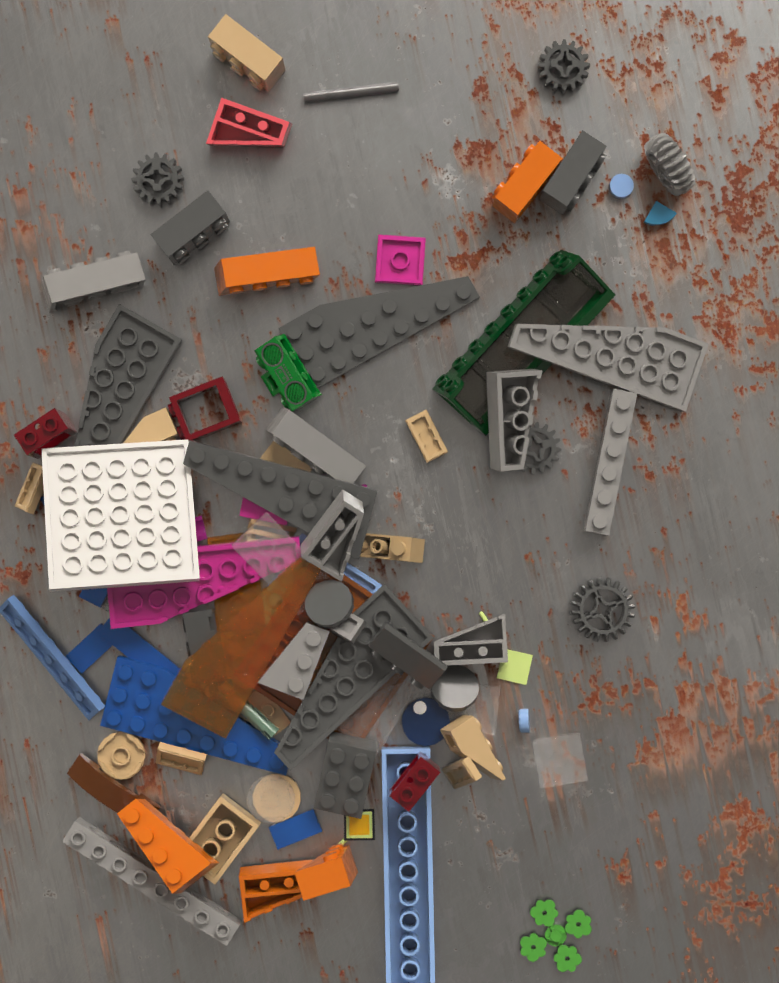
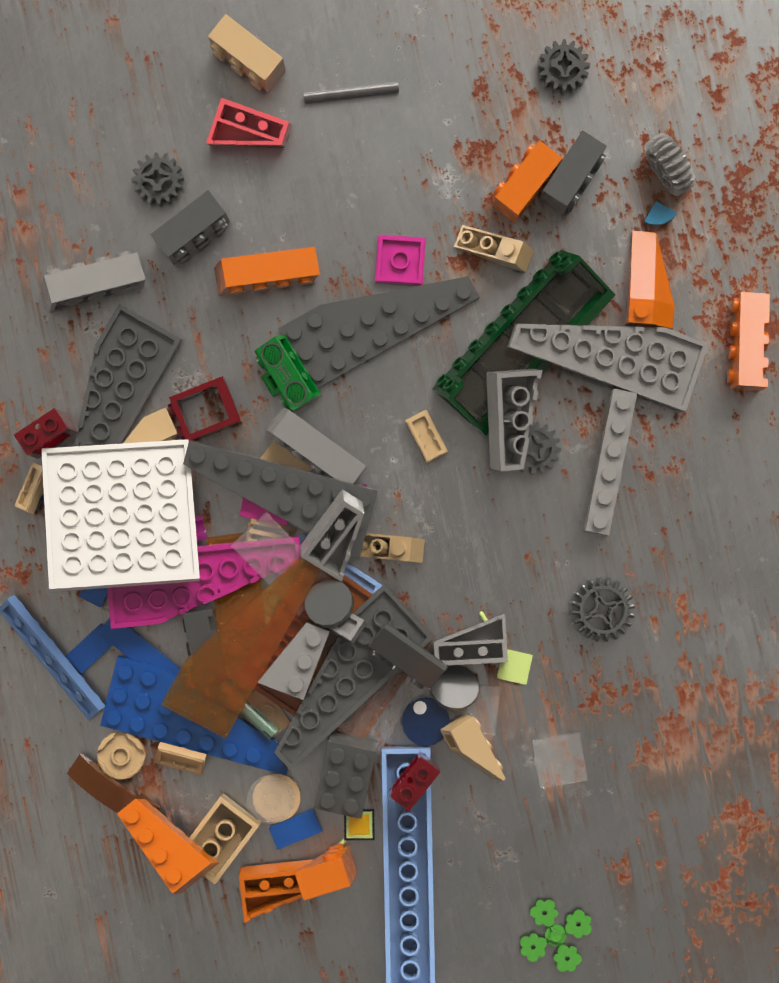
light grey brick [62,817,242,946] -> none
tan plate [442,756,482,789] -> none
light blue tile [519,709,530,733] -> none
light blue tile [609,174,634,199] -> none
none -> tan slope [454,225,534,273]
none -> orange wedge [625,231,675,330]
none -> wedge [727,292,770,392]

